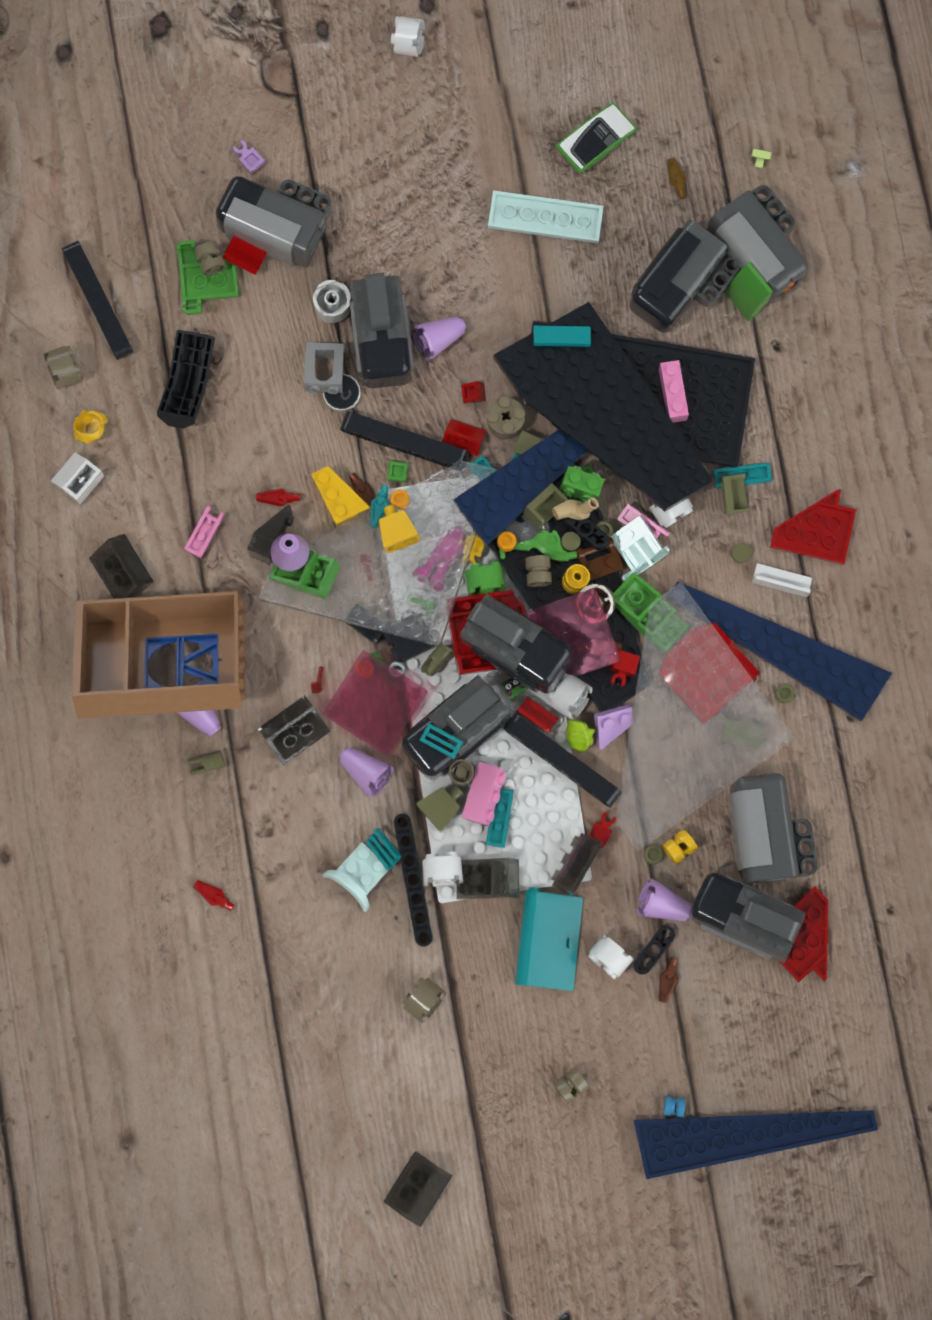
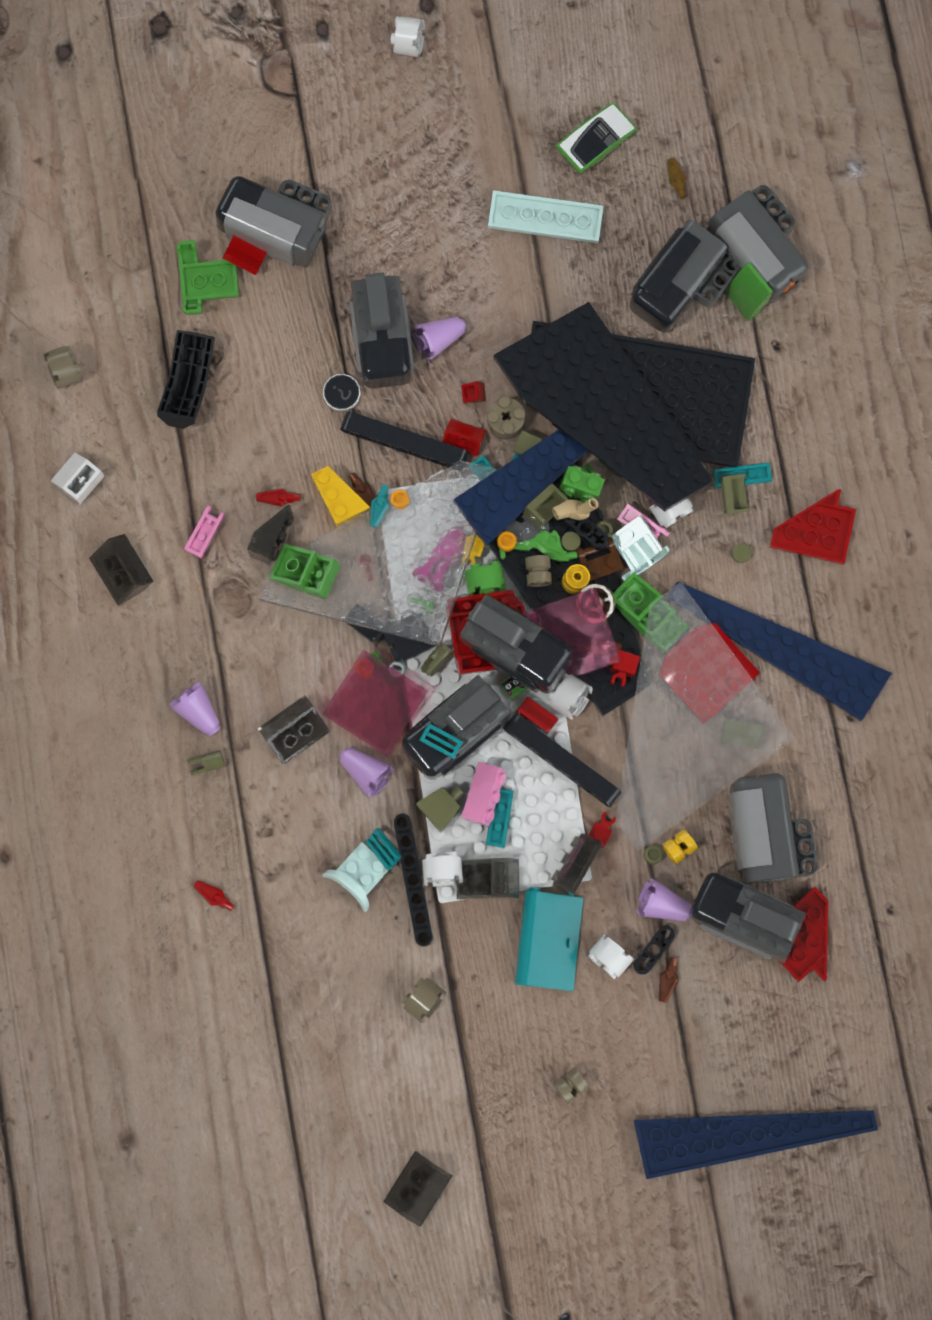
black beam [62,240,133,360] -> none
medium nougat panel [72,591,246,719] -> none
yellow hair [73,410,108,444] -> none
dark tan wheel [194,241,226,276] -> none
lavender plate [233,140,265,175] -> none
lavender cone [271,533,309,571] -> none
light grey panel [304,342,345,394] -> none
clear red hand [311,666,324,693] -> none
white brick [313,280,351,323] -> none
yellow torso [379,505,421,554] -> none
bright green tile [387,461,408,483] -> none
dark tan wheel [449,759,474,788] -> none
teal tile [533,326,591,347] -> none
lime hair [565,719,595,753] -> none
lavender wing [594,704,633,750] -> none
bright pink brick [659,360,689,423] -> none
dark azure wheel [663,1096,685,1117] -> none
yellowish green tile [751,149,772,168] -> none
white panel [752,563,812,597] -> none
olive tile [775,684,795,704] -> none

